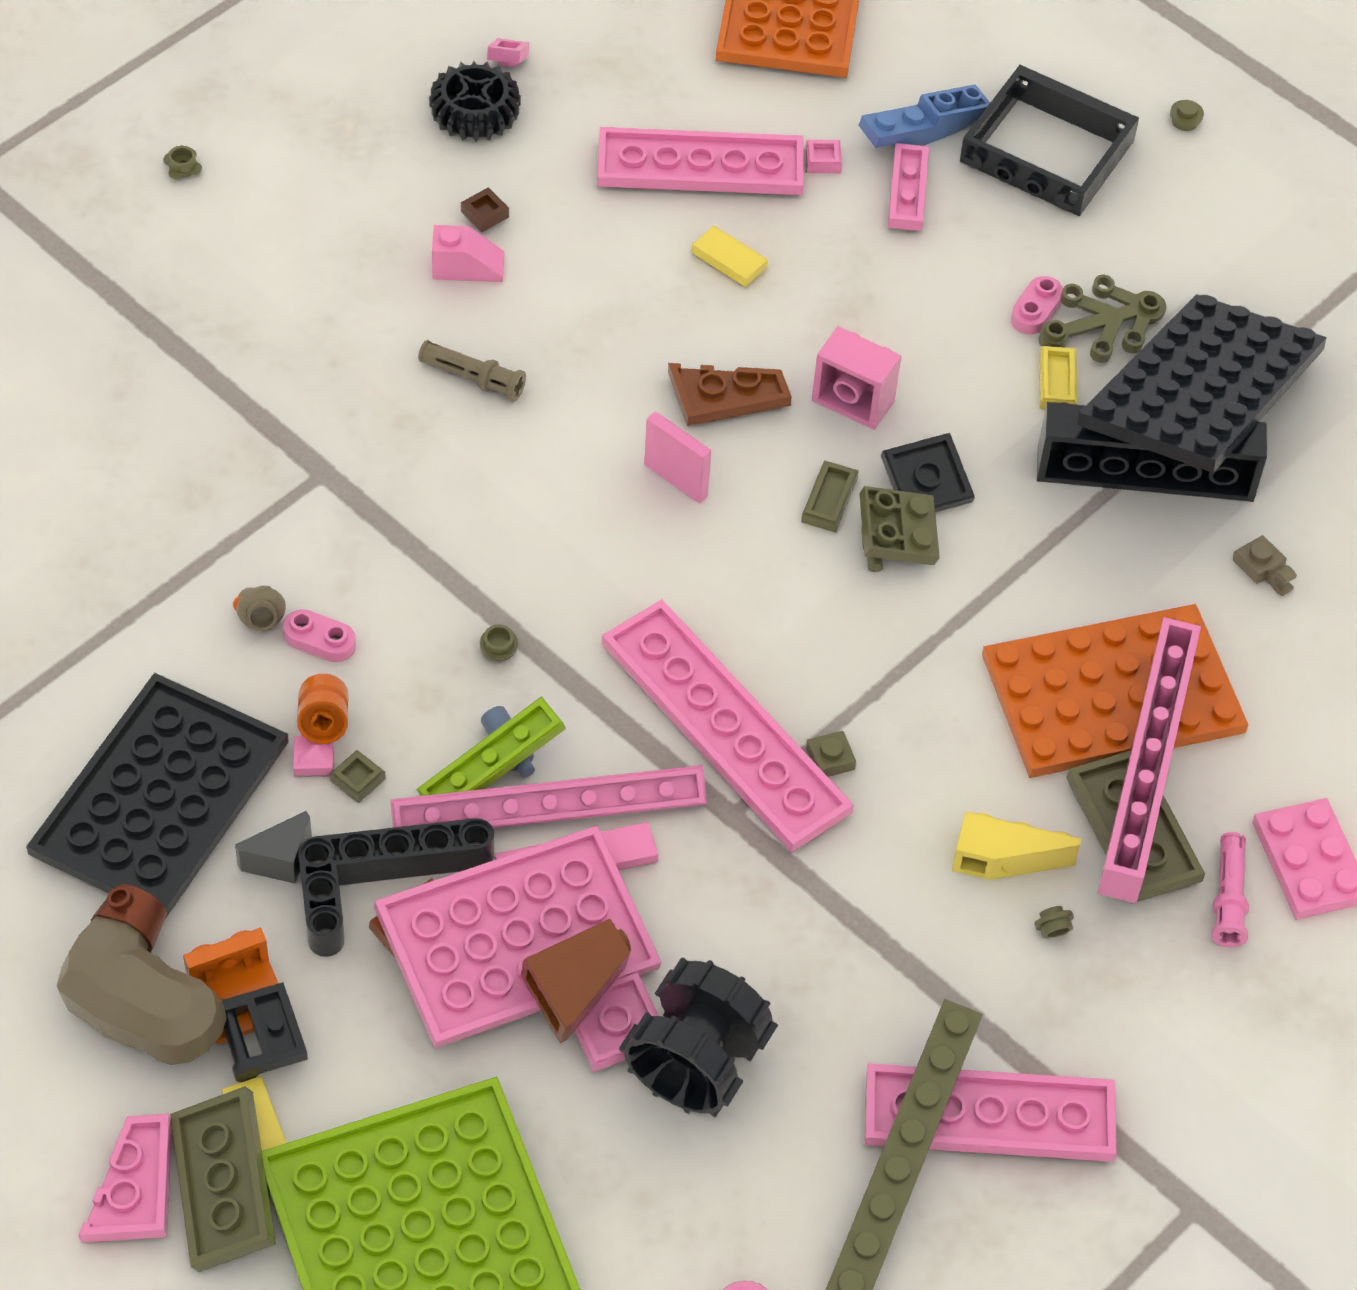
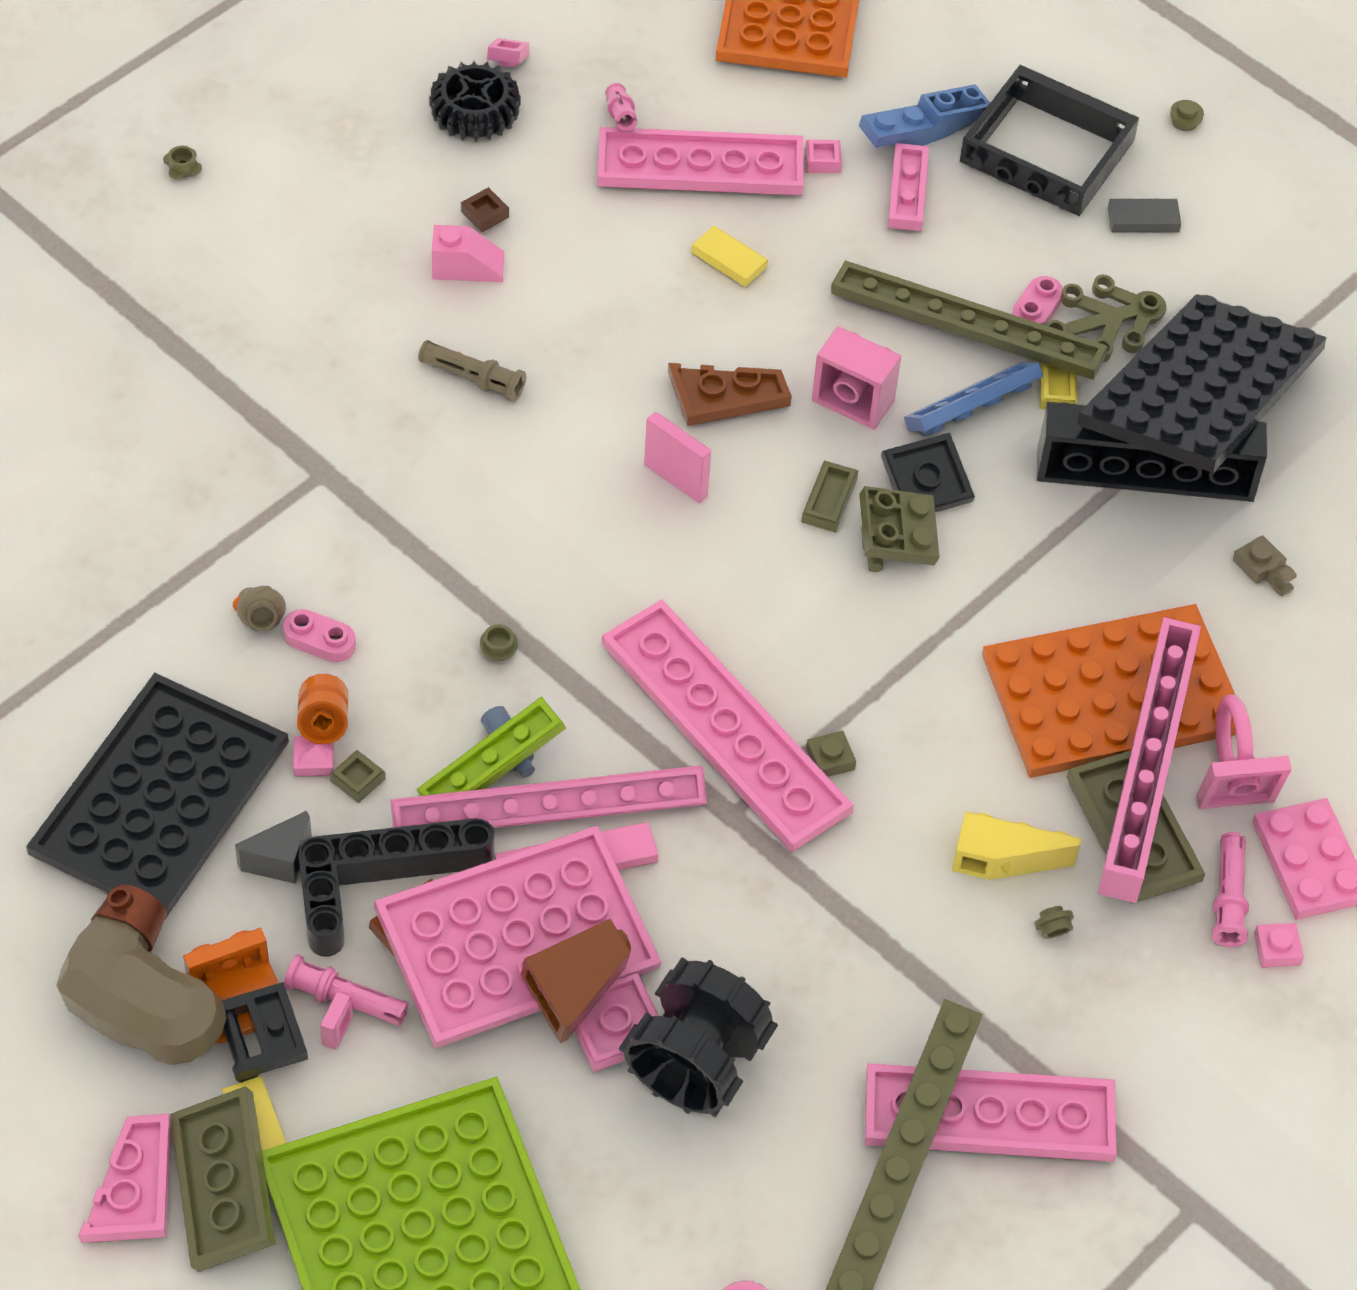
none -> bright pink pin [284,954,409,1027]
none -> bright pink tile [320,991,353,1049]
none -> bright pink pin [605,83,637,131]
none -> olive plate [831,260,1108,380]
none -> medium blue plate [904,362,1043,435]
none -> dark grey tile [1108,199,1181,232]
none -> bright pink tile [1196,694,1292,809]
none -> bright pink plate [1254,923,1304,968]

